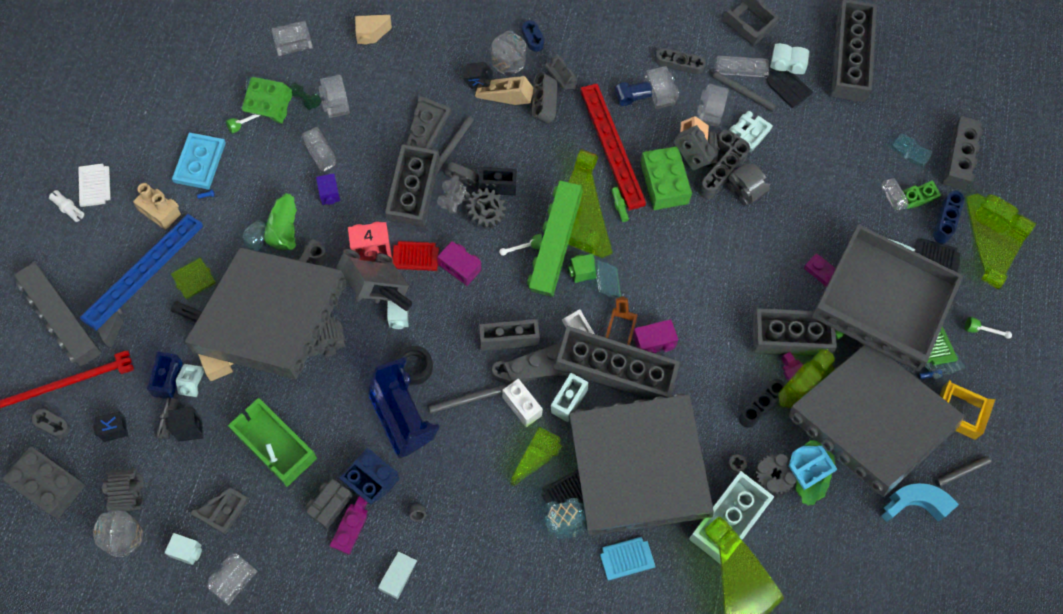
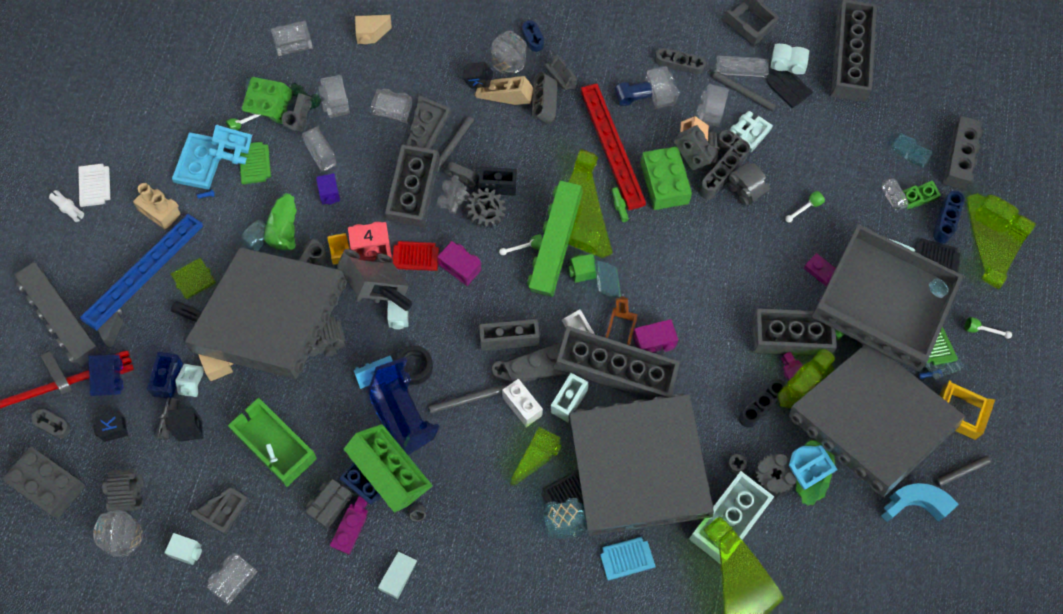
none -> dark grey beam [40,351,72,395]
none -> clear blue brick [89,354,123,396]
none -> medium azure plate [208,125,252,165]
none -> bright green window [240,142,271,184]
none -> dark grey plate [282,93,312,132]
none -> yellow bracket [328,233,349,265]
none -> bright green slope [344,424,433,513]
none -> medium azure plate [354,356,397,389]
none -> clear brick [371,88,413,123]
none -> hinge [785,191,825,222]
none -> clear light blue tile [928,278,949,298]

